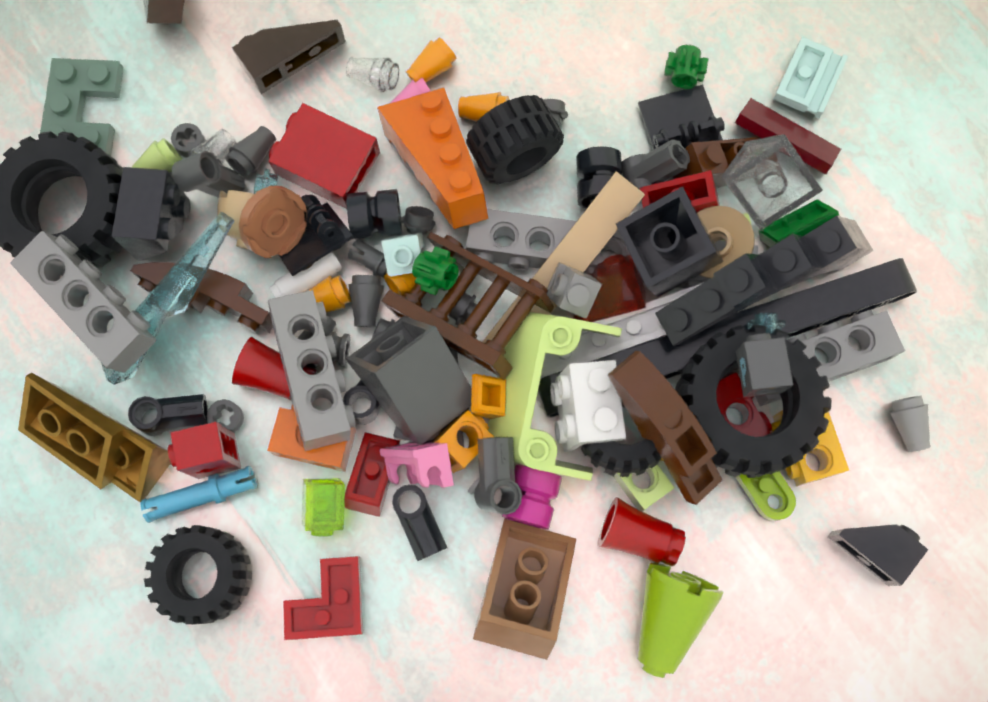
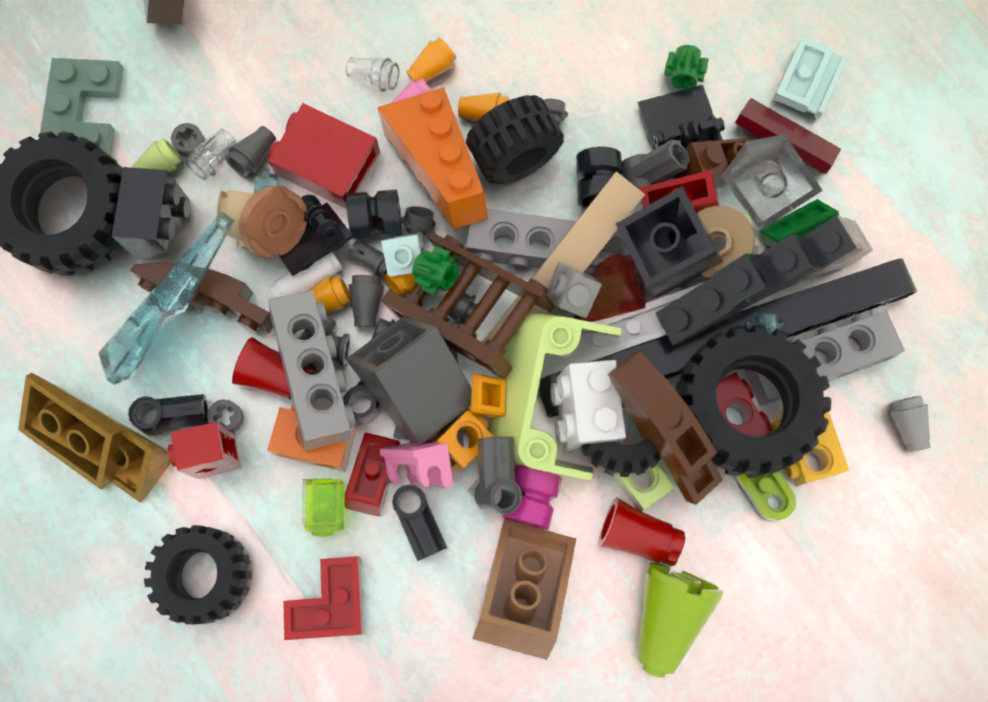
light grey brick [10,230,157,373] -> none
medium azure pin [140,466,257,523] -> none
dark grey piece [172,151,245,198] -> none
dark brown slope [232,20,346,94] -> none
dark grey brick [736,333,793,397] -> none
black slope [828,524,929,586] -> none

